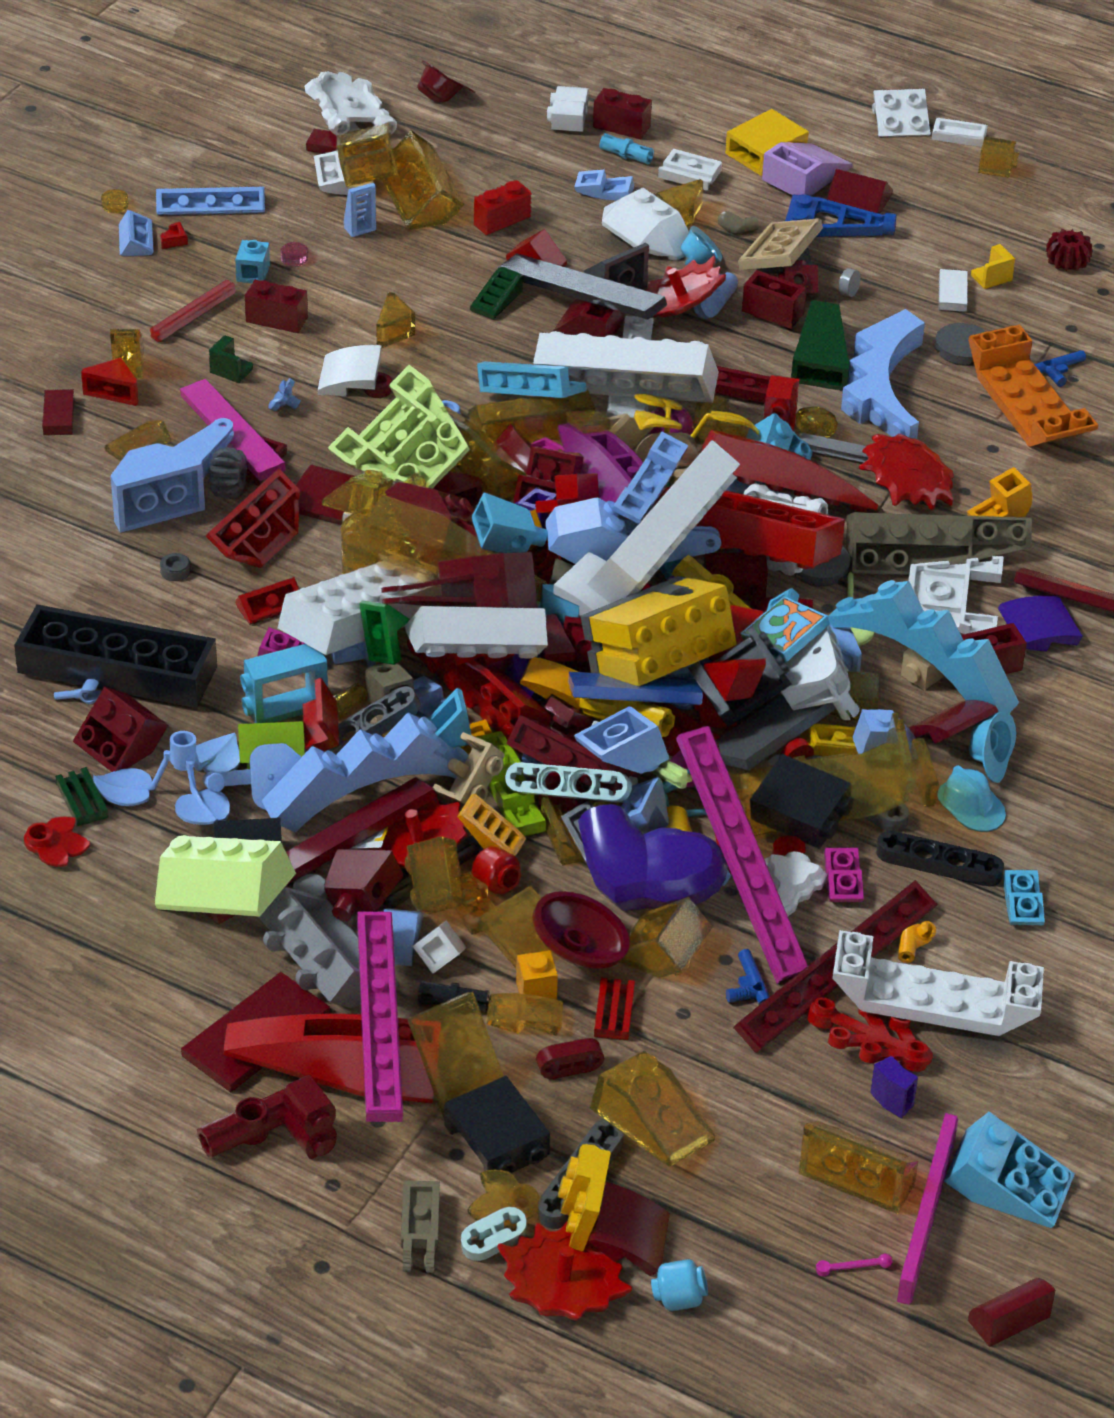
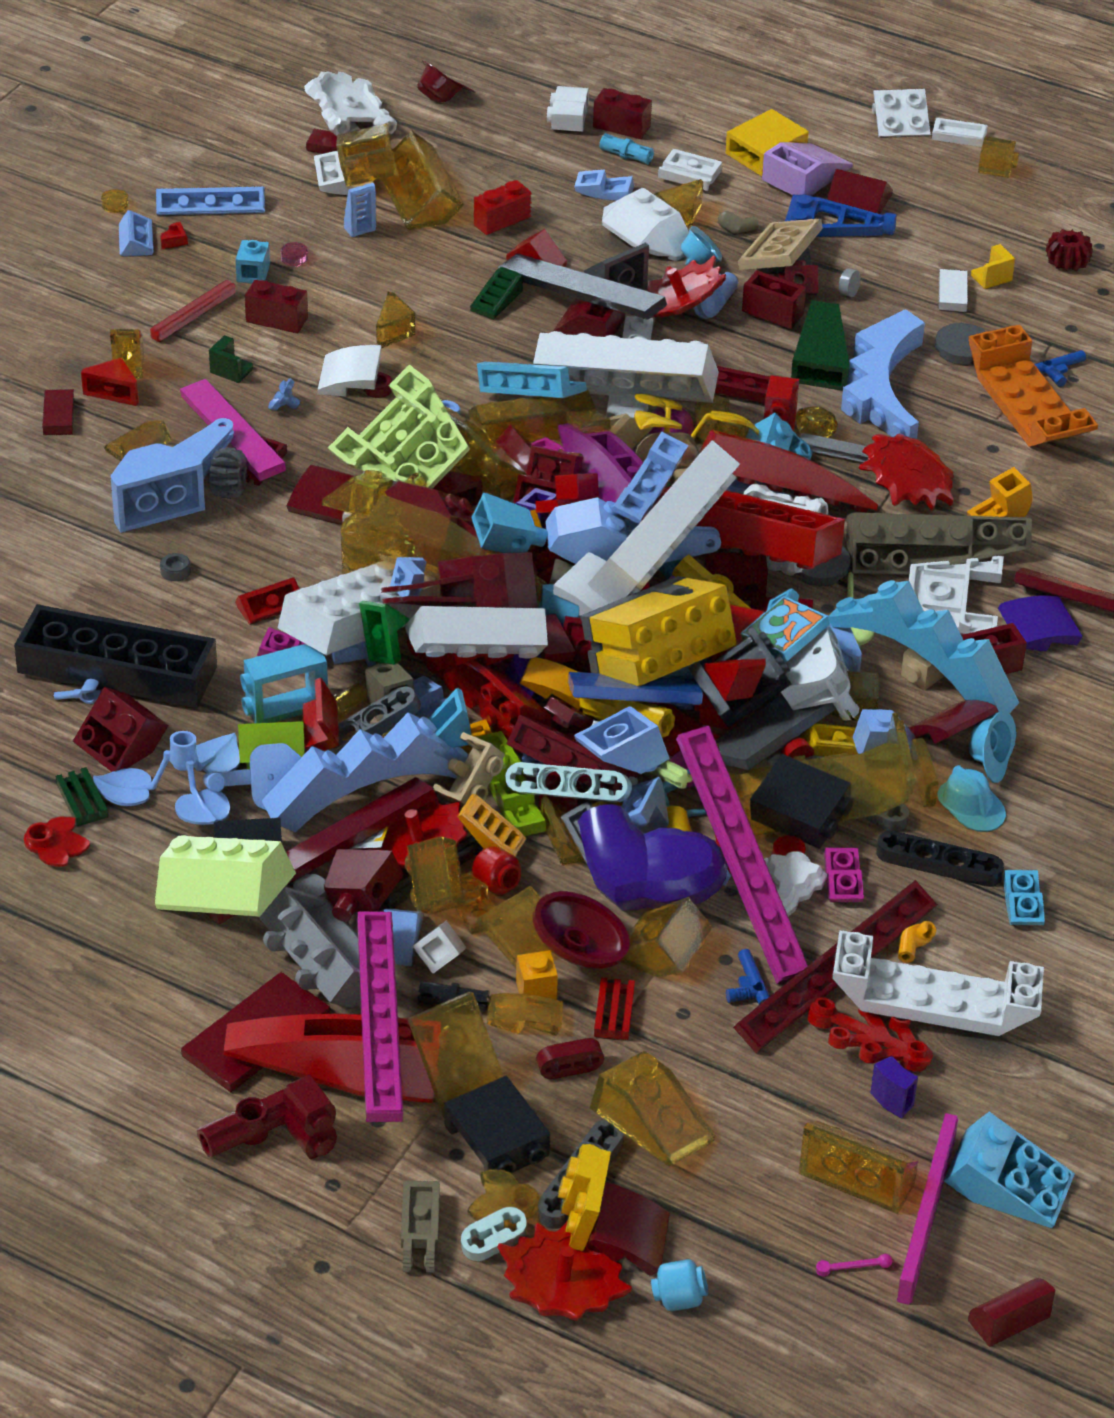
red wedge [206,468,300,568] -> none
none -> light blue bracket [390,557,427,597]

